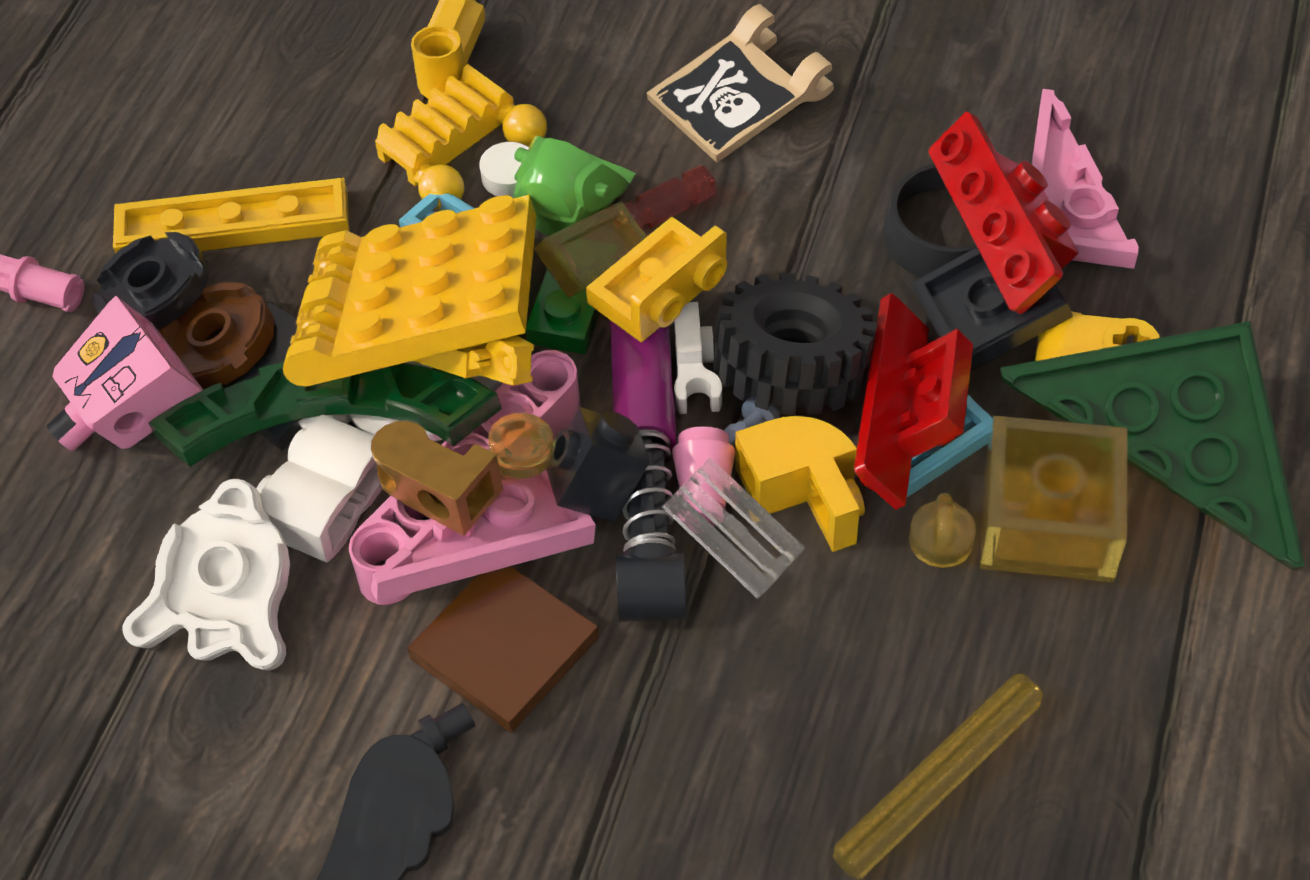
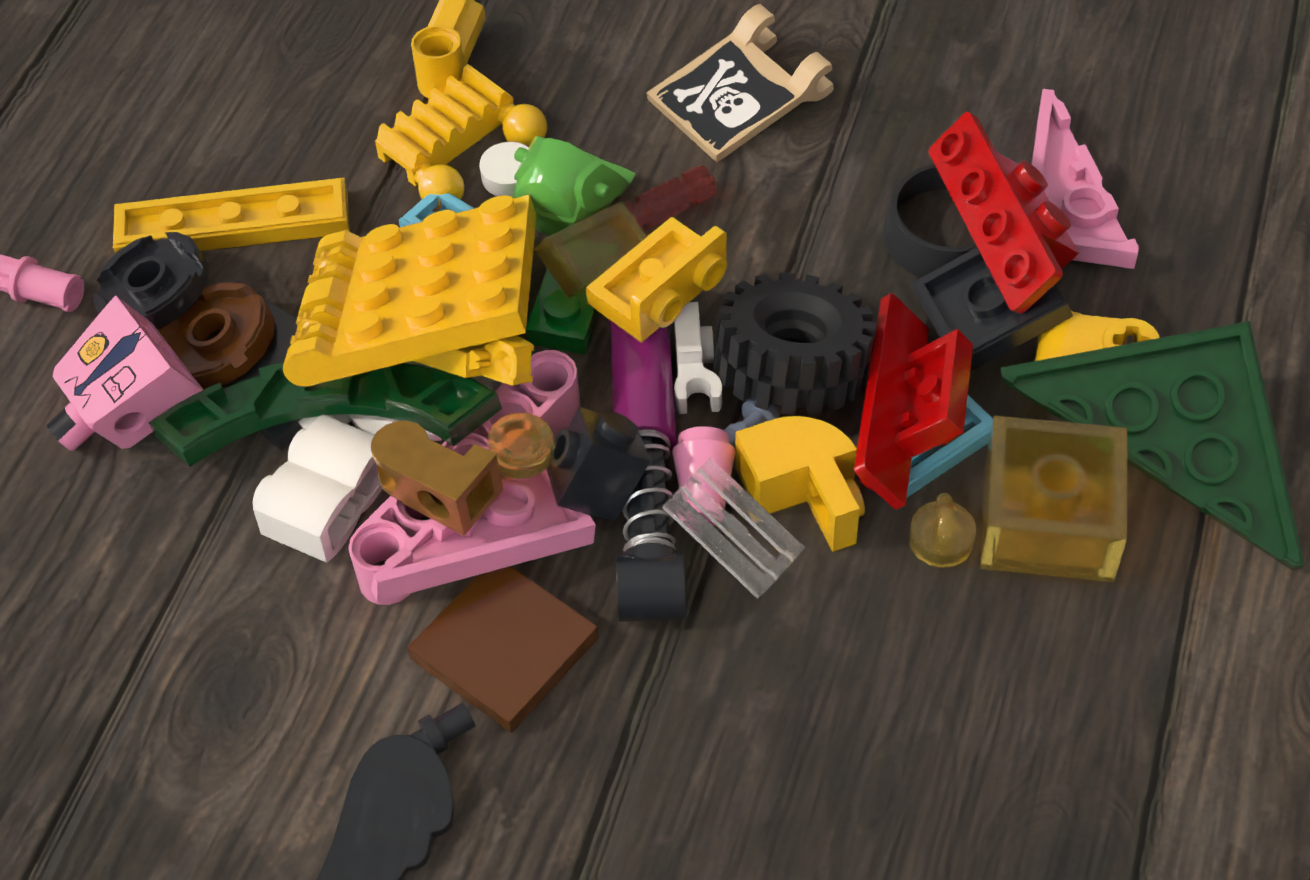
white tile [122,479,290,671] -> none
clear yellow axle [833,673,1043,879] -> none

